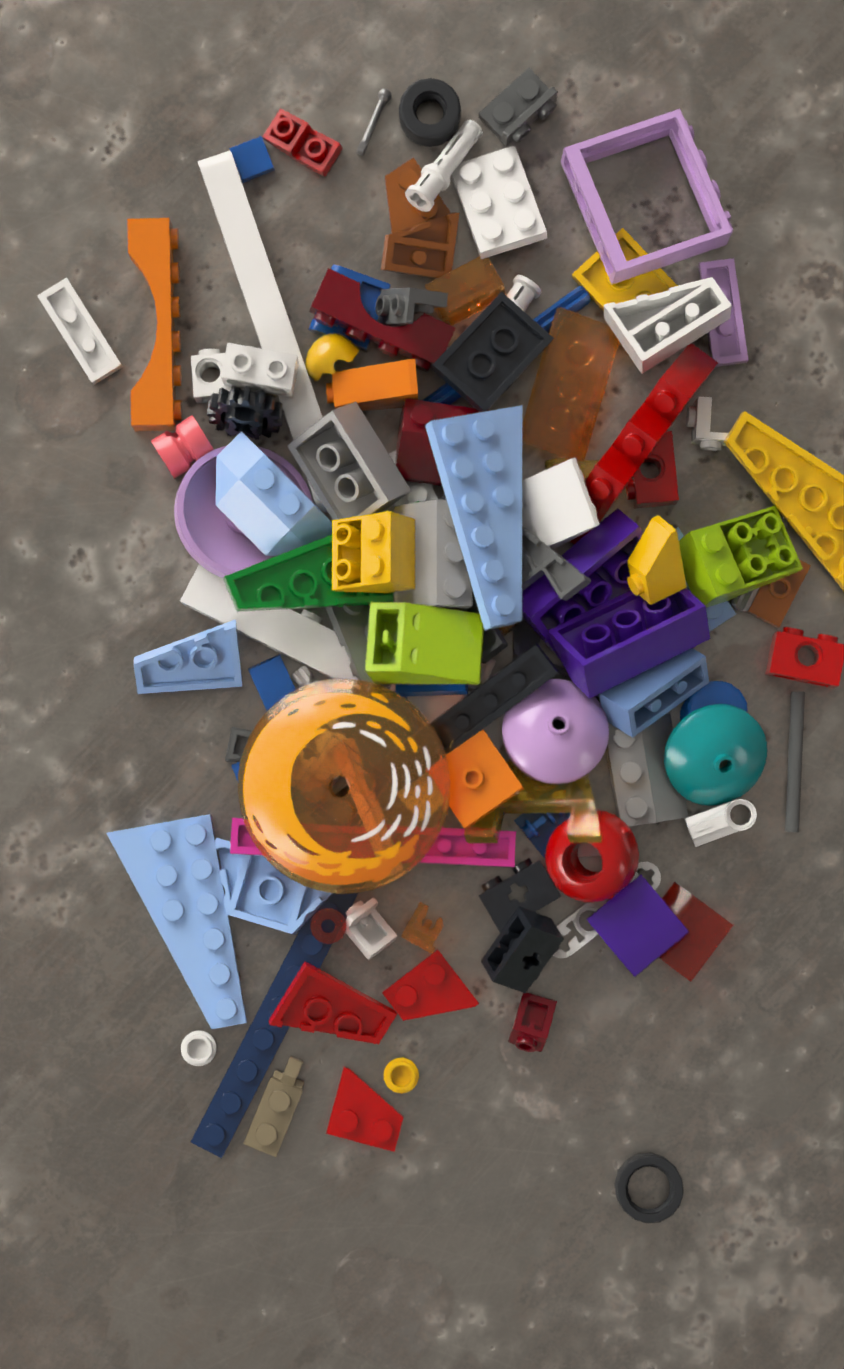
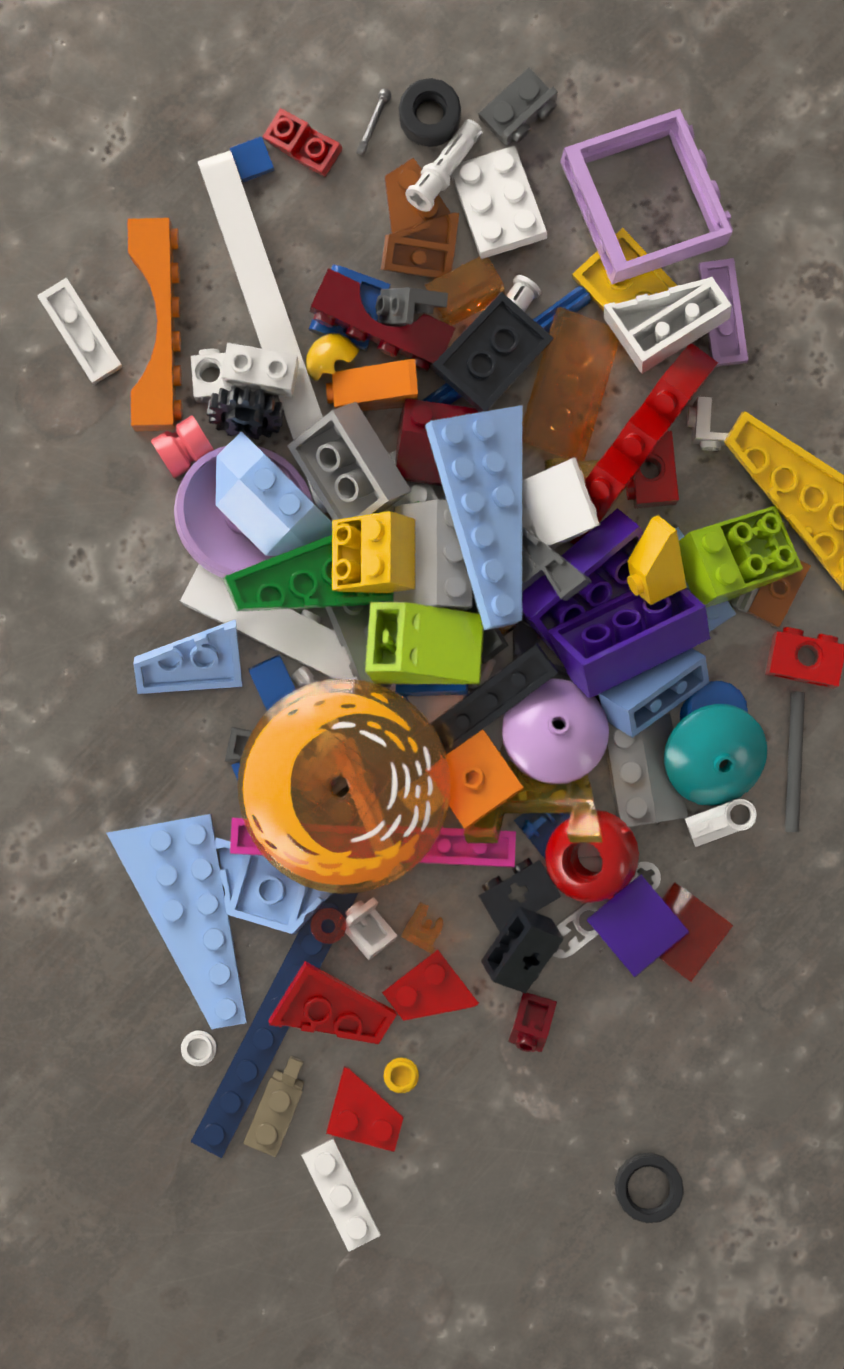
none -> white plate [301,1138,381,1252]

